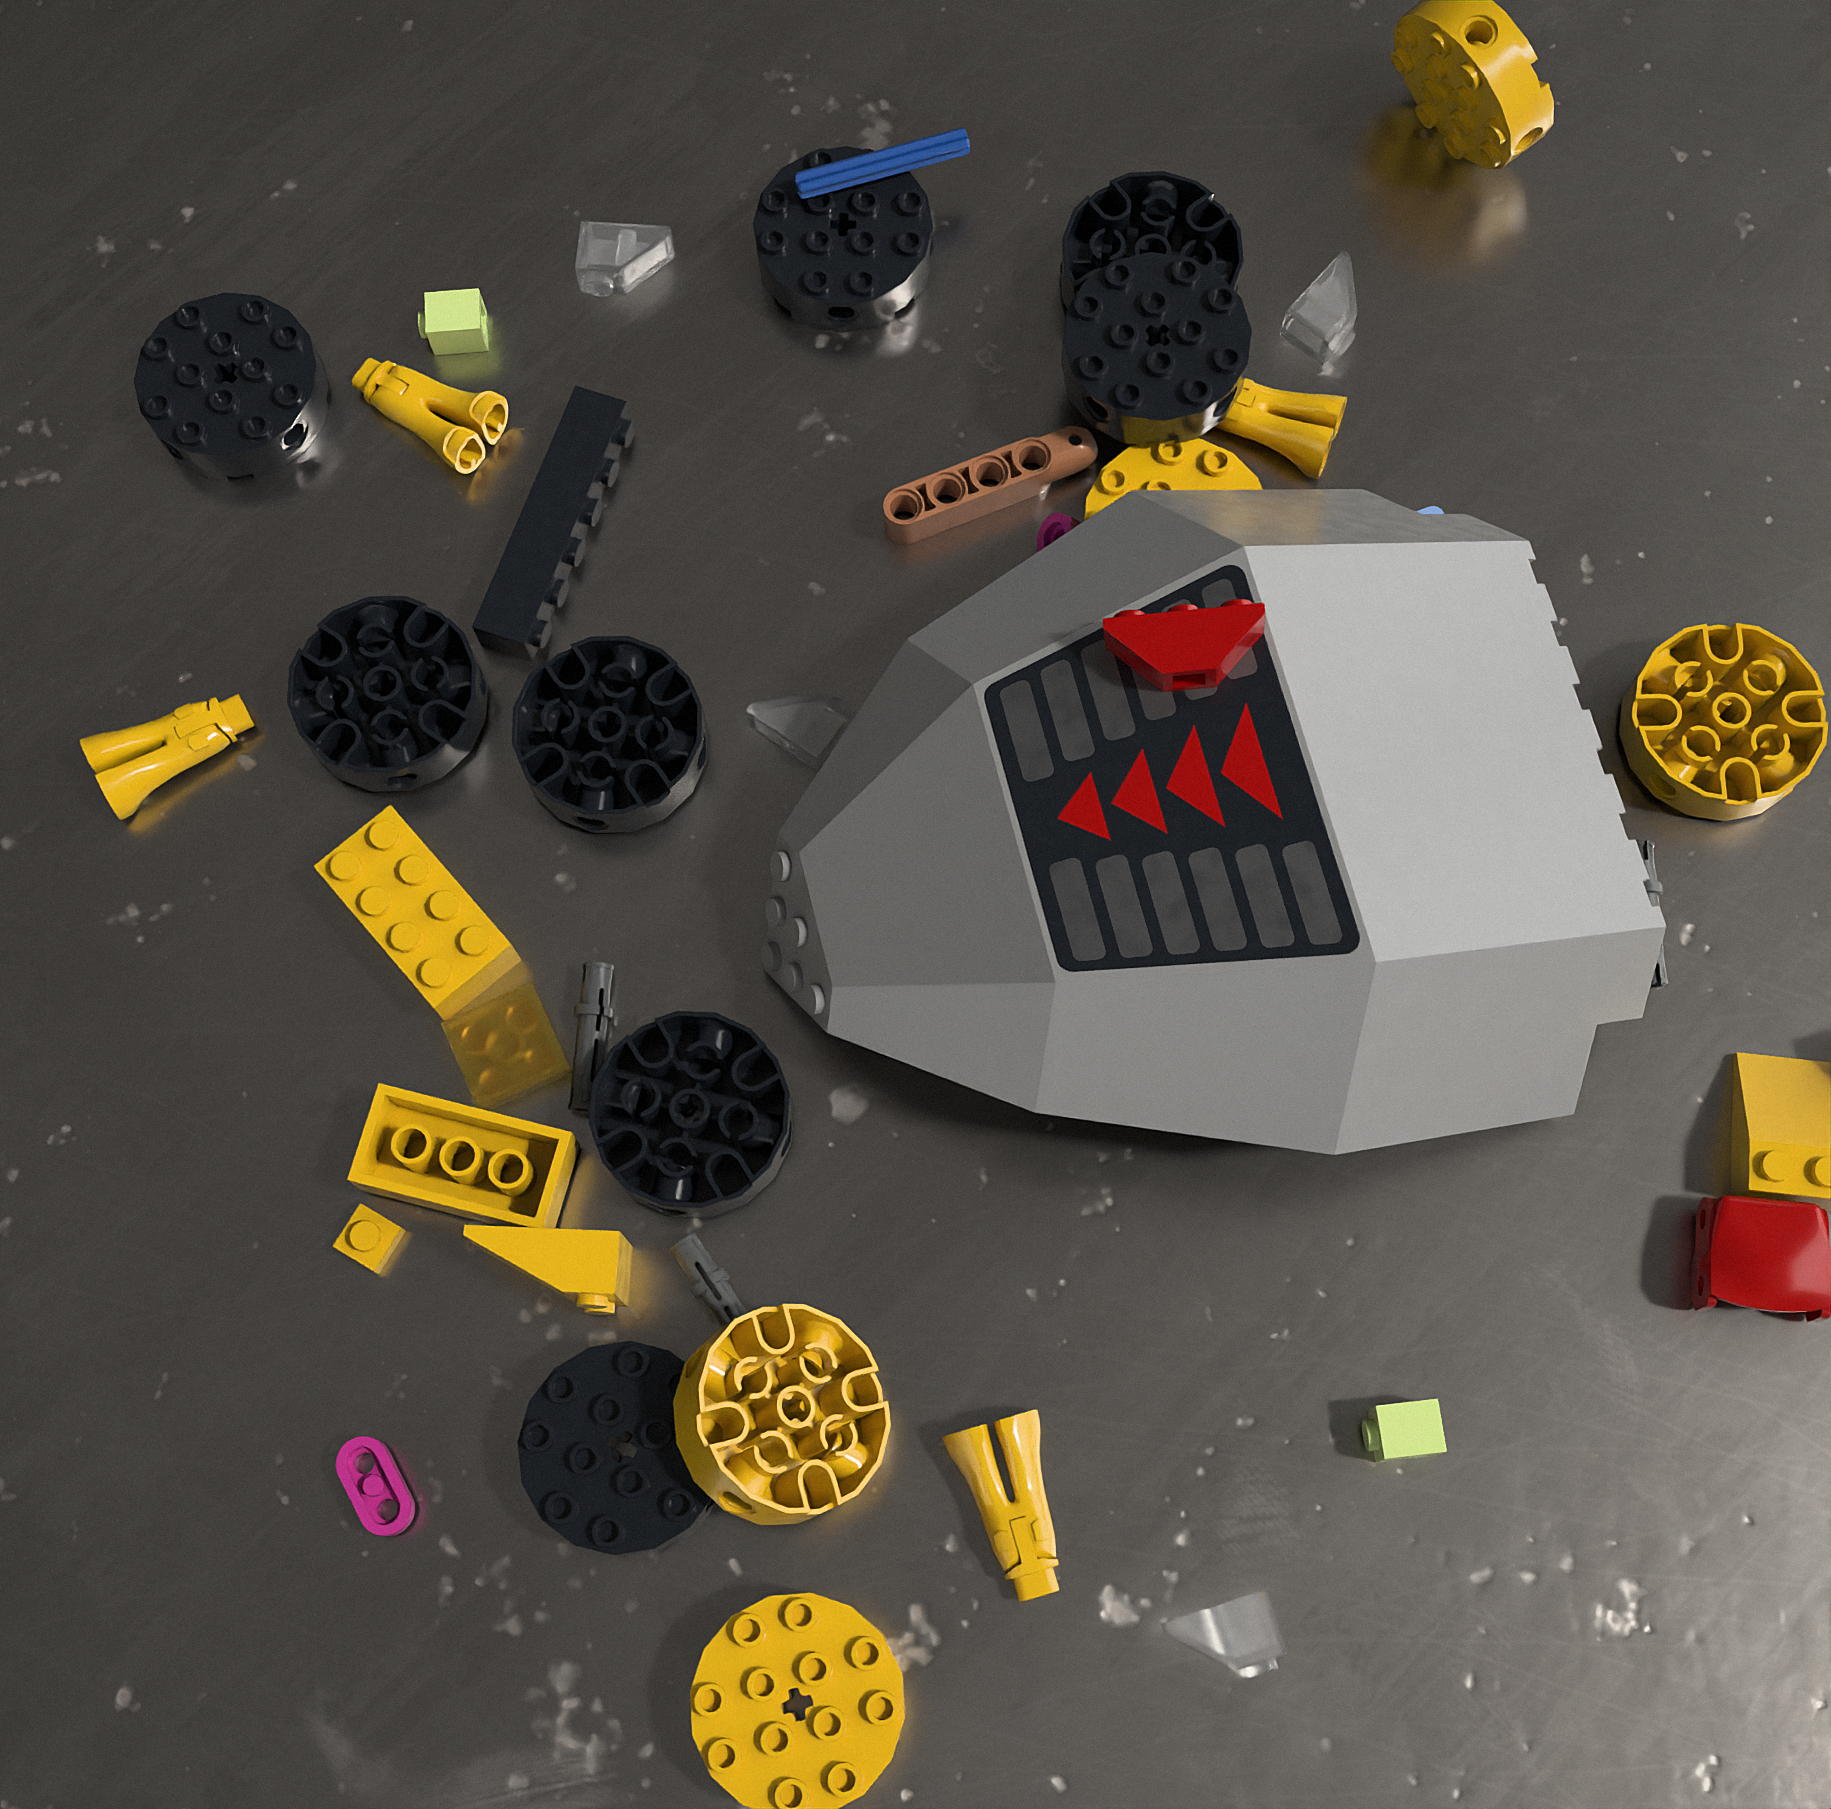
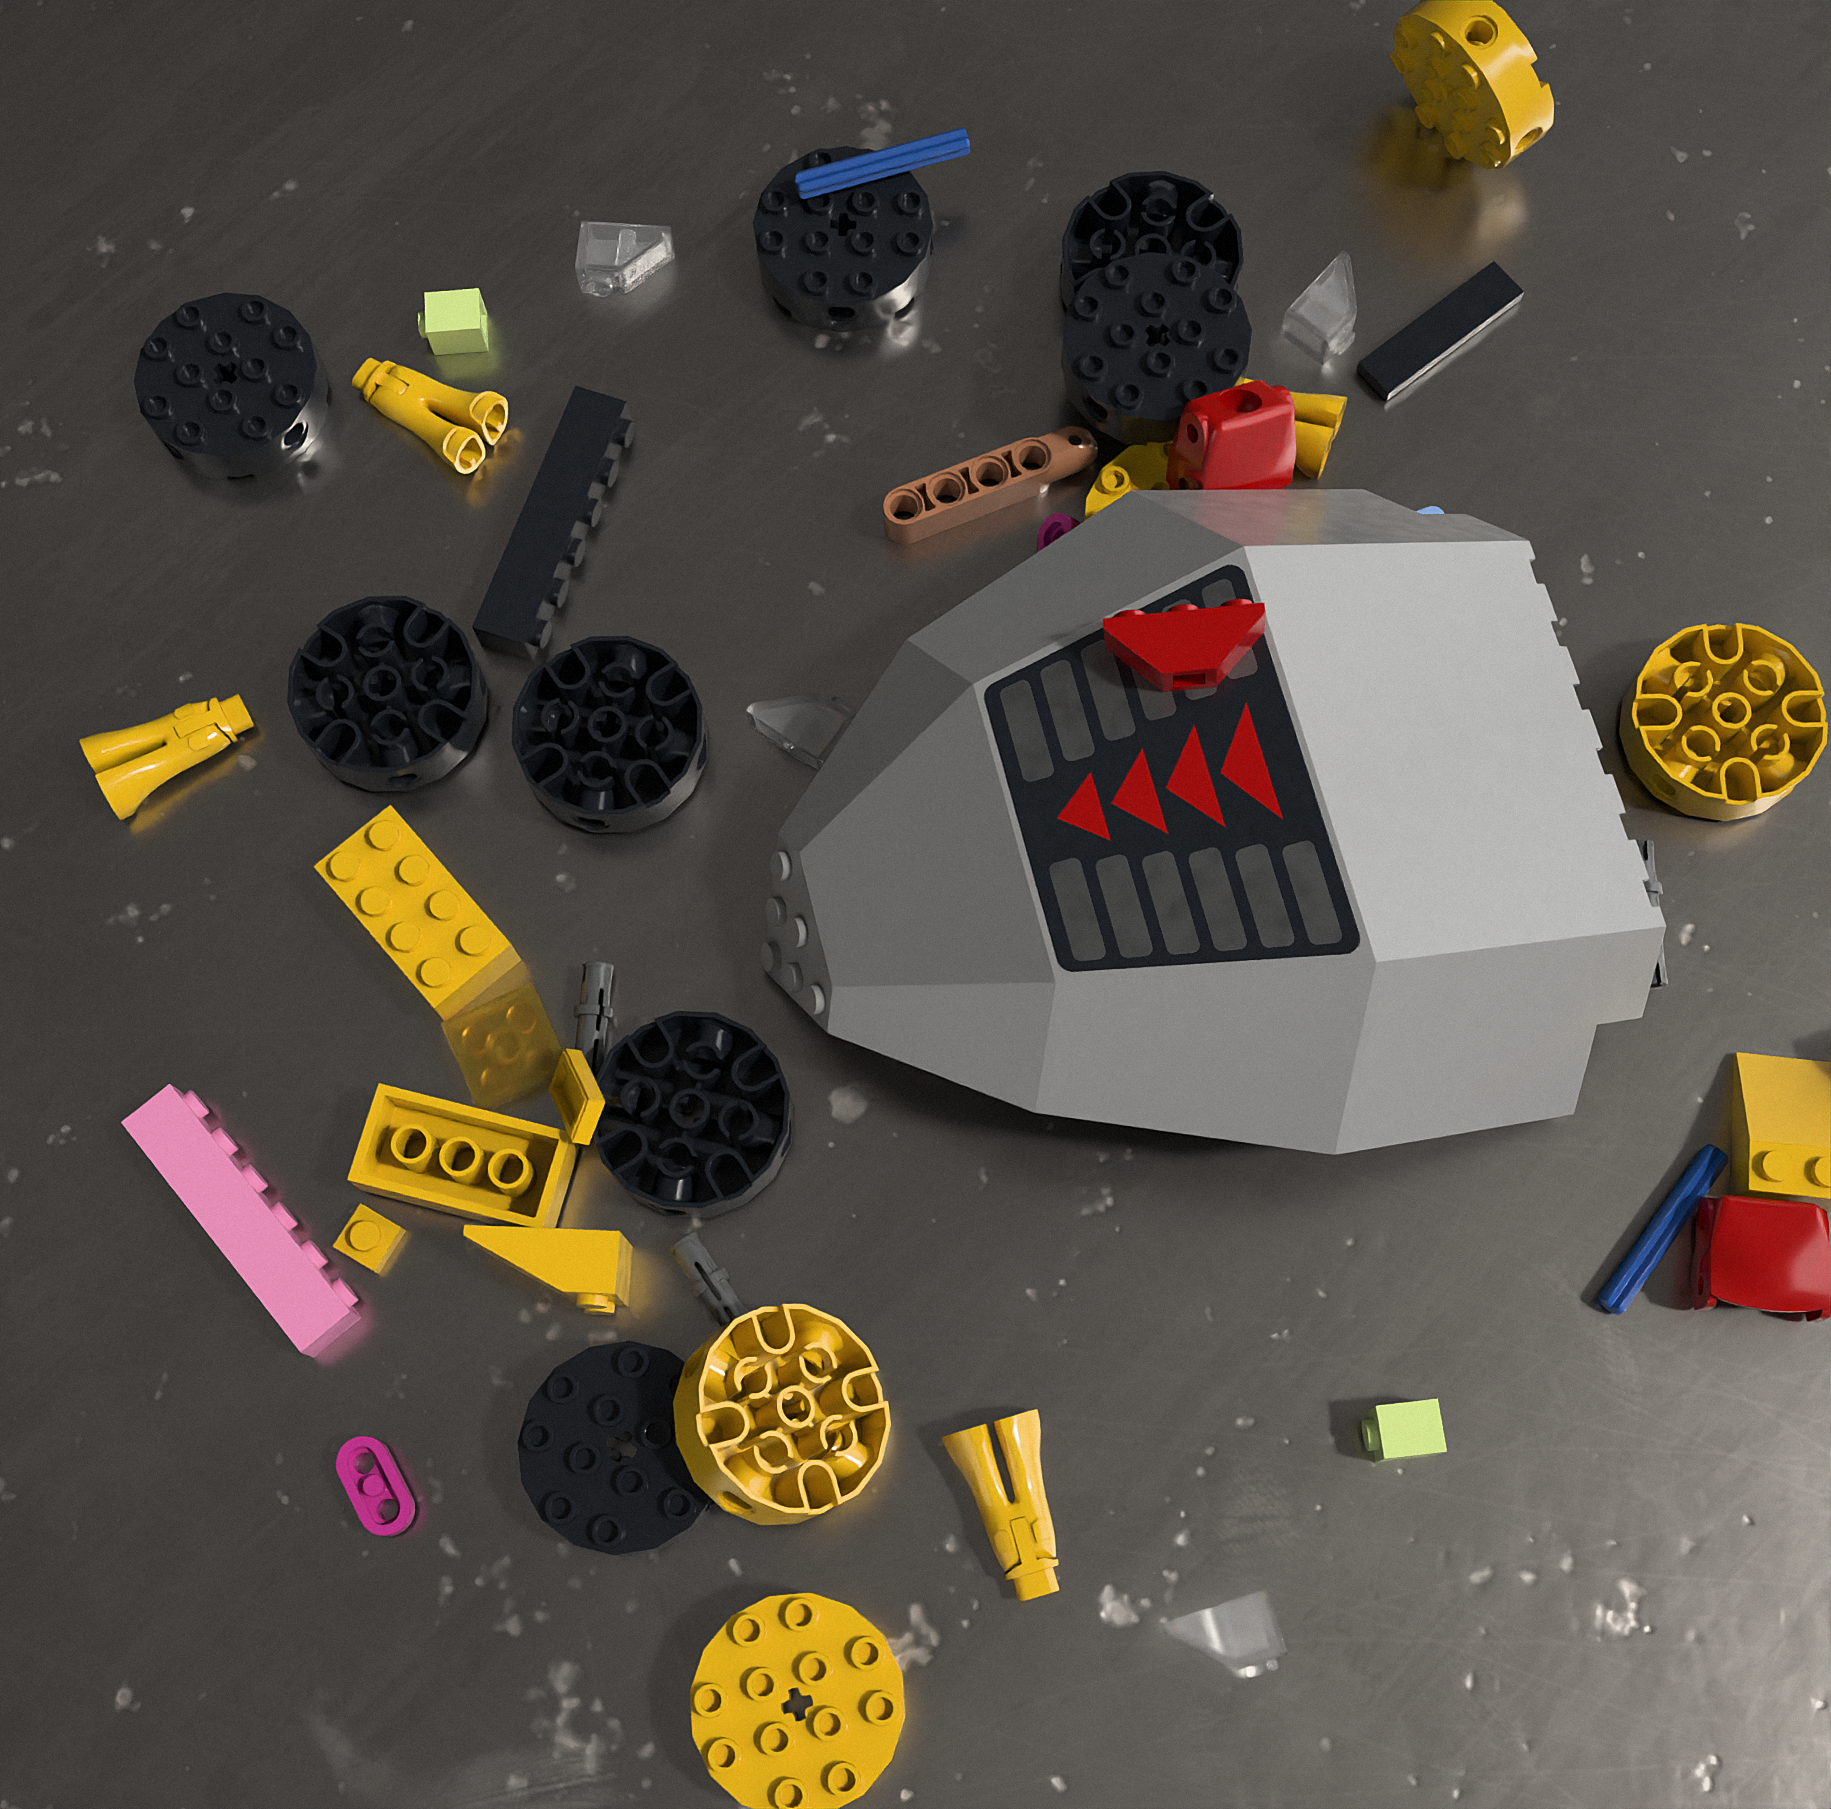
none -> bright pink brick [121,1084,362,1358]
none -> yellow tile [548,1048,605,1145]
none -> red piece [1165,380,1296,490]
none -> black tile [1356,261,1524,401]
none -> blue axle [1598,1144,1729,1315]

